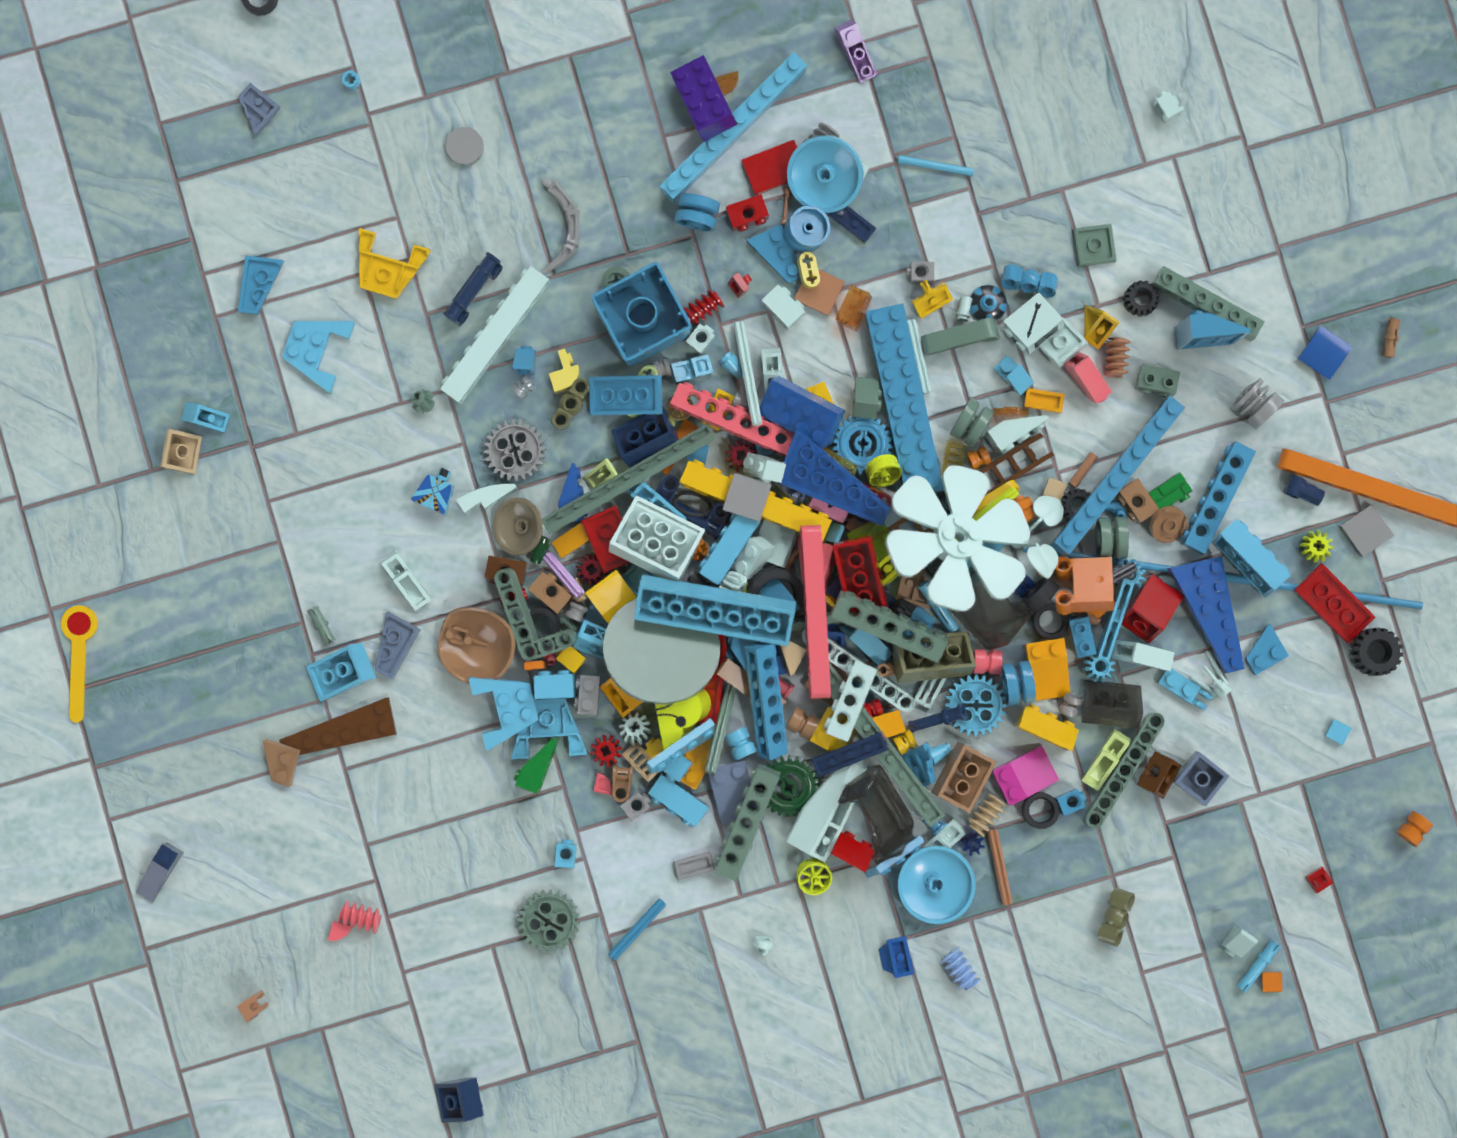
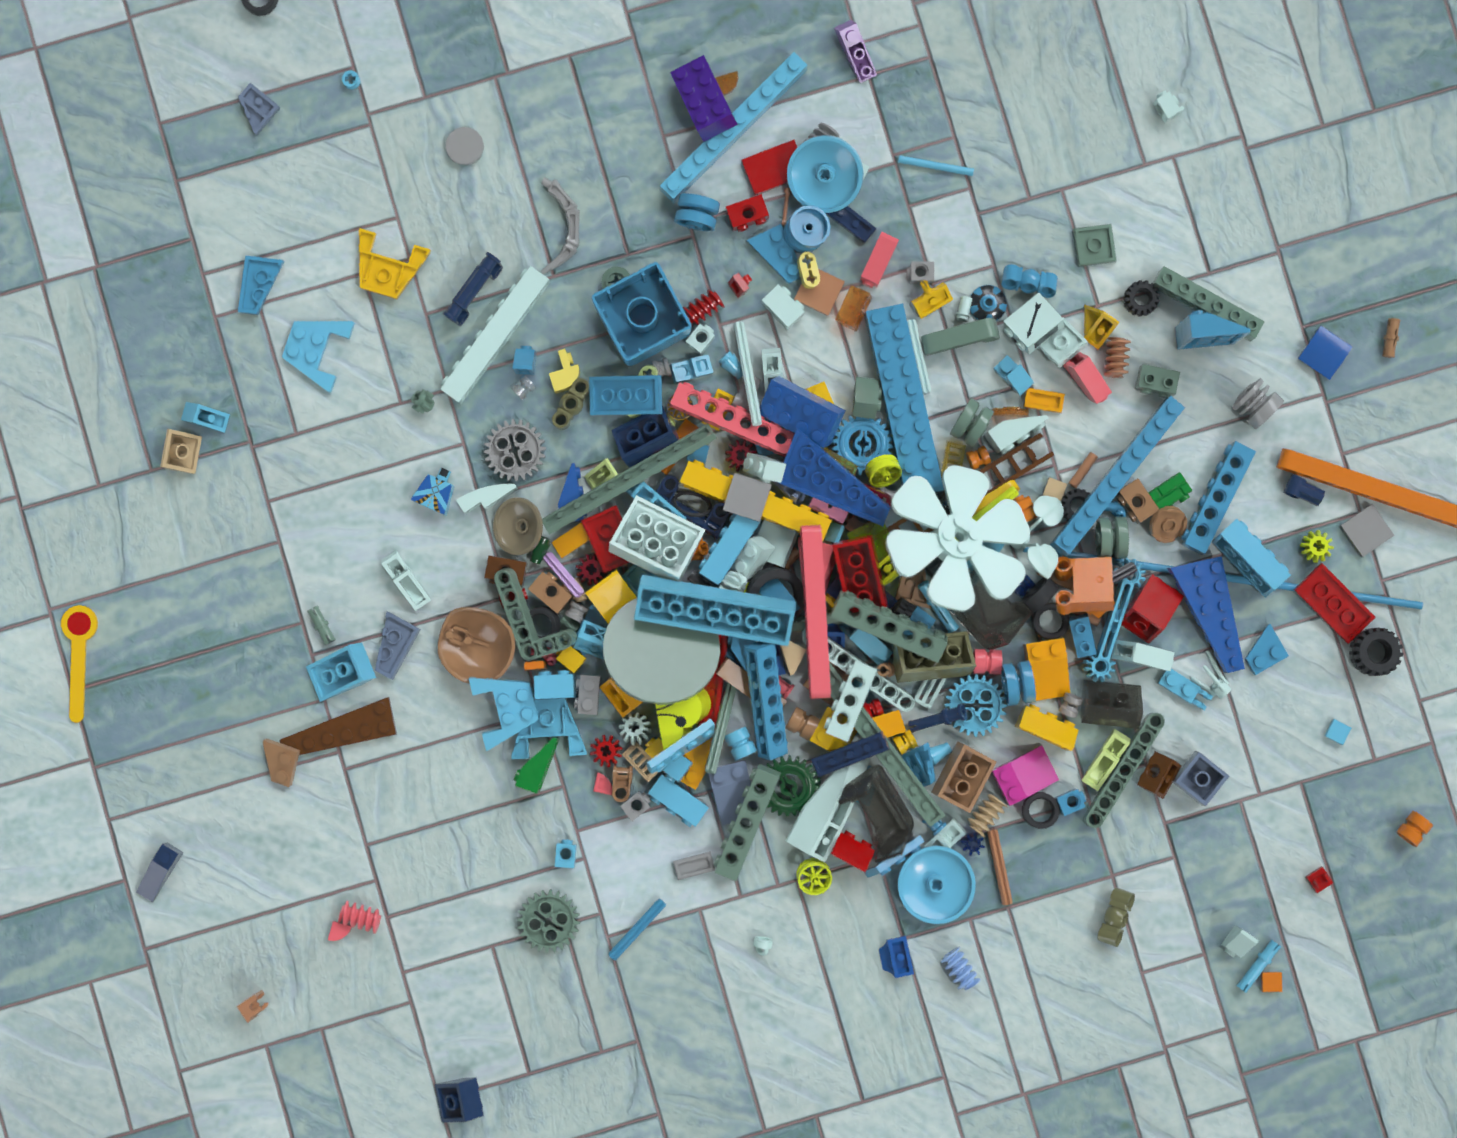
none -> coral slope [860,232,899,288]

